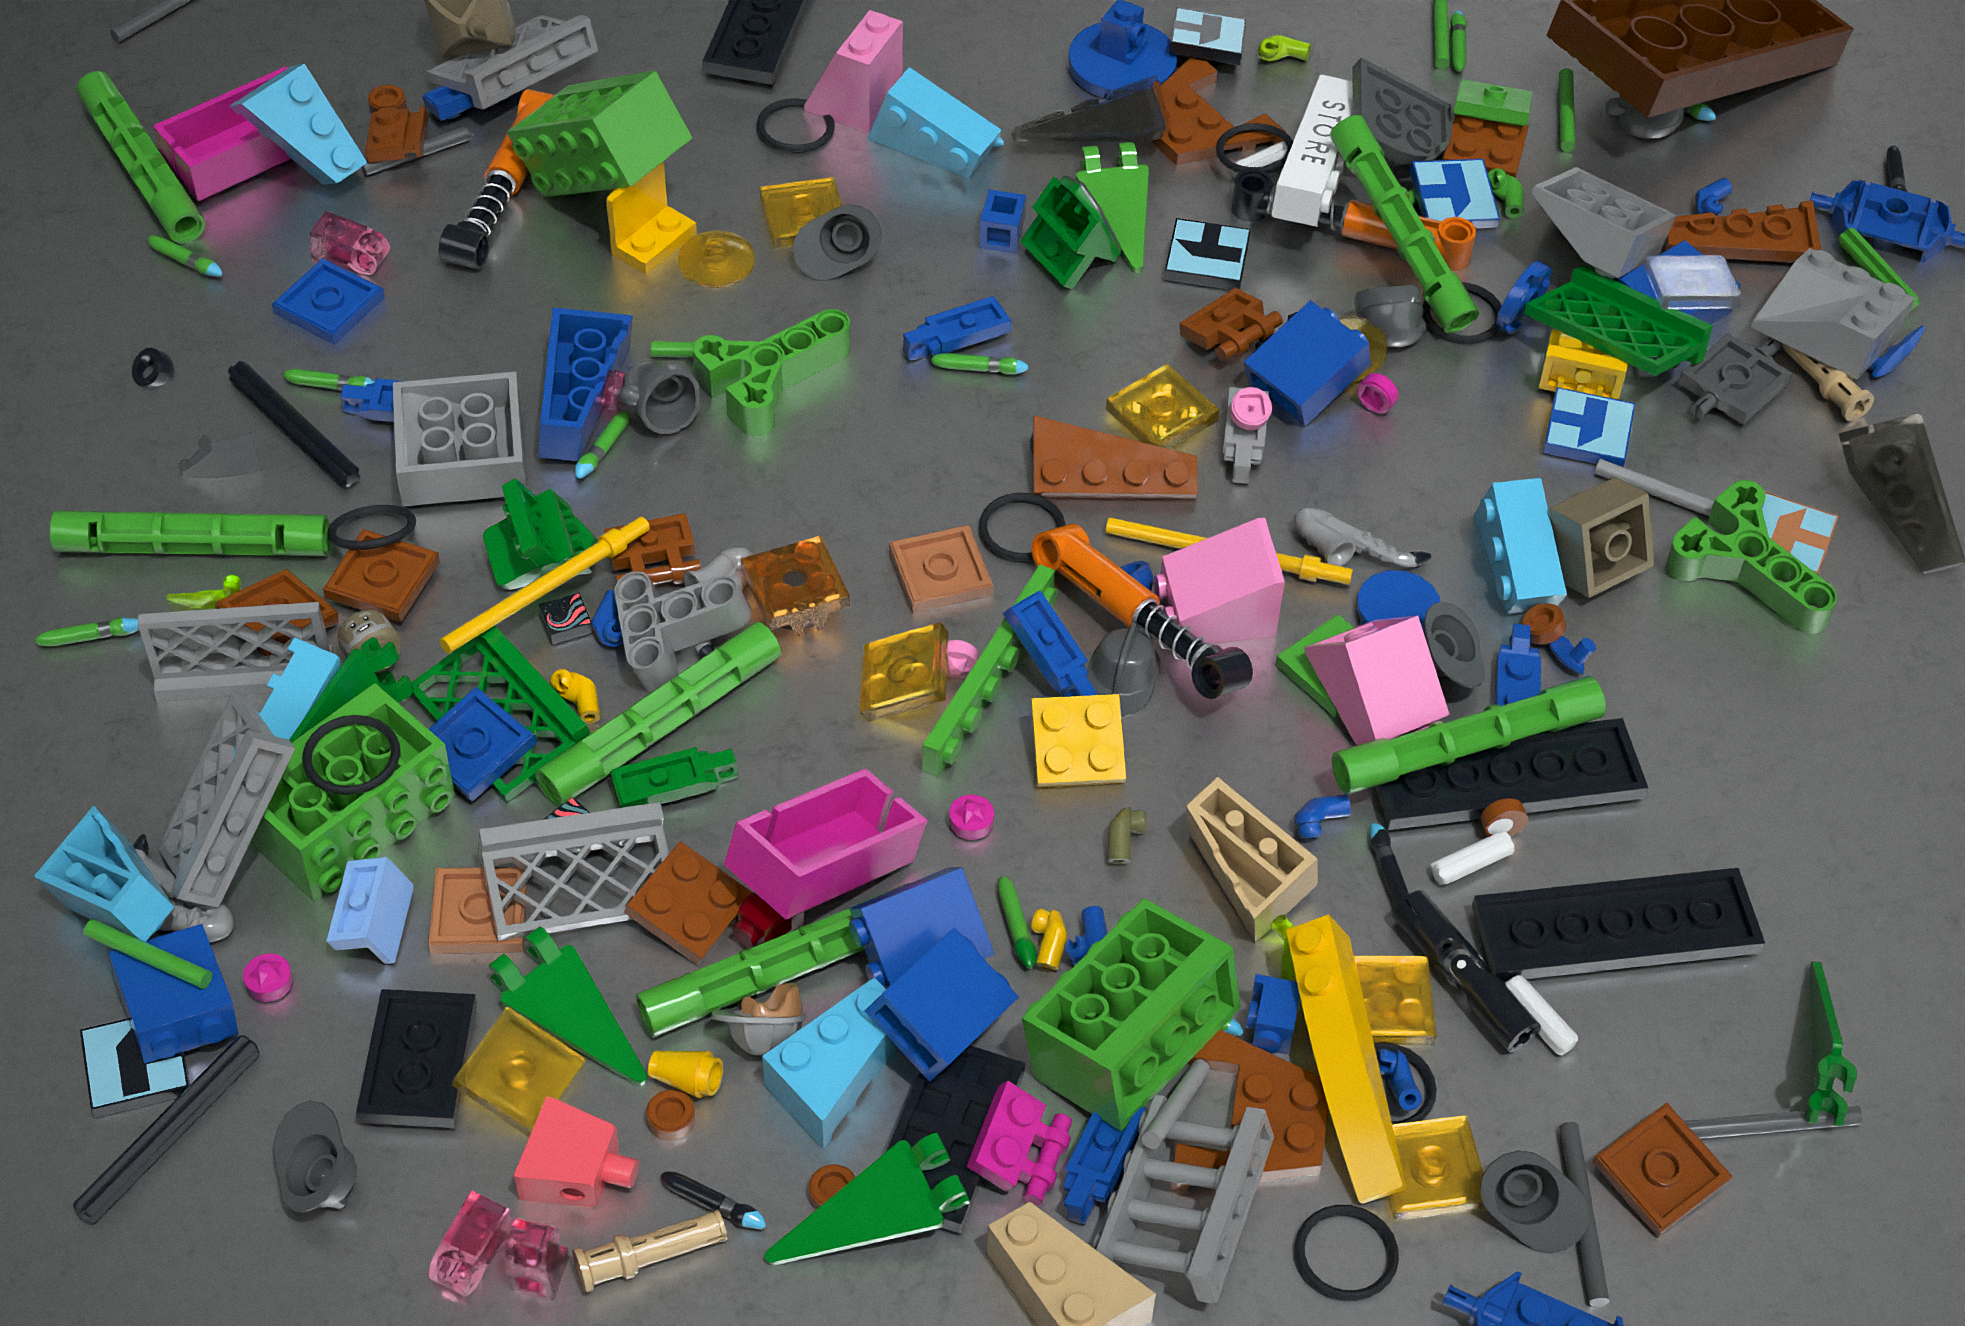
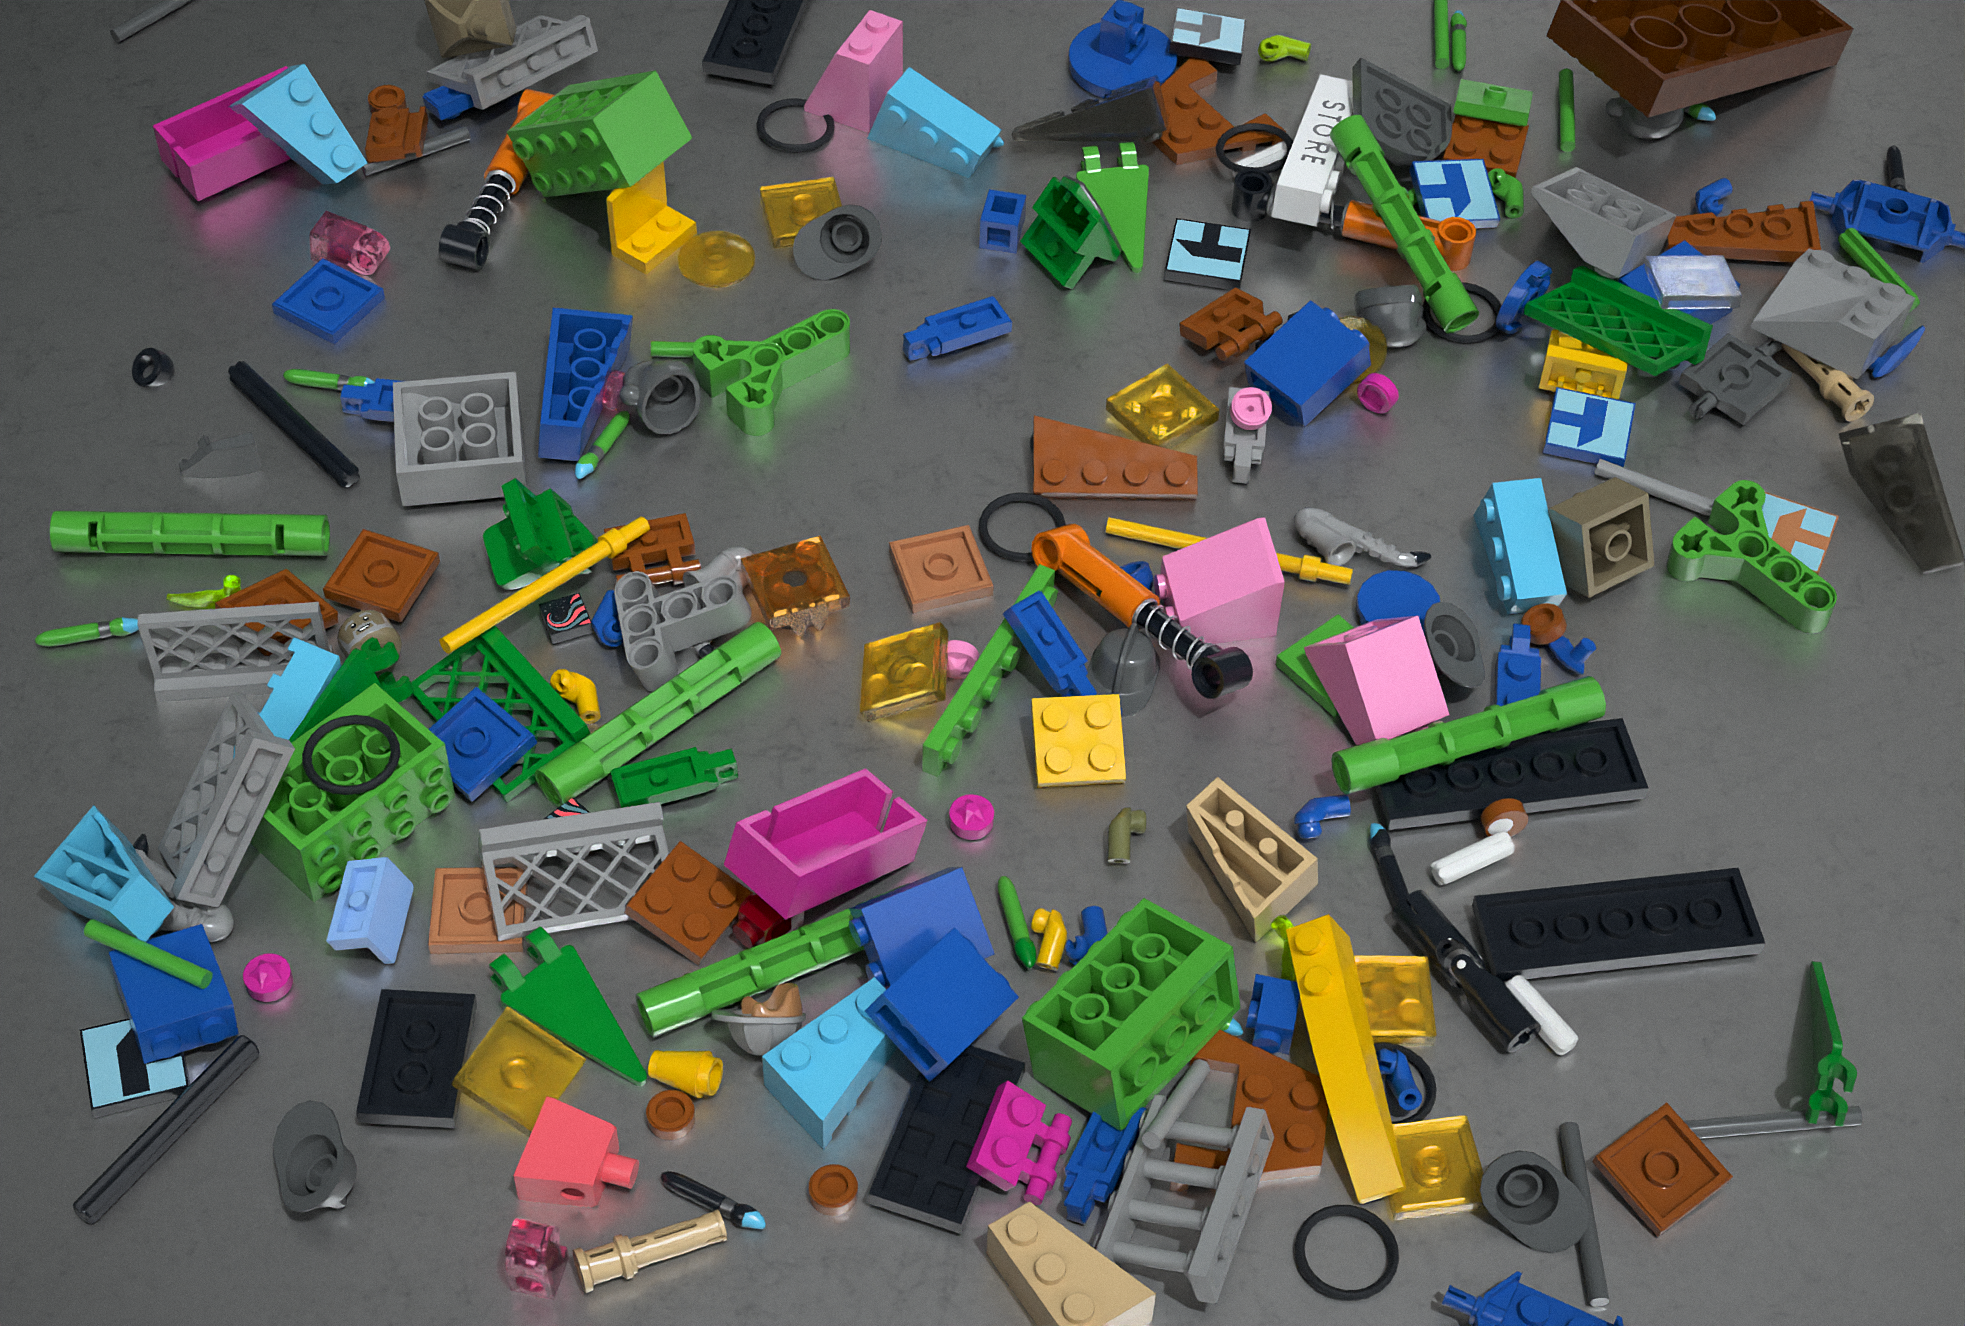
bright green piece [76,71,206,244] -> none
bright green piece [147,235,222,277] -> none
black tyre [327,505,416,550] -> none
clear pink leg [428,1191,517,1297] -> none
green flag [765,1132,970,1265] -> none
bright green piece [931,353,1029,375] -> none

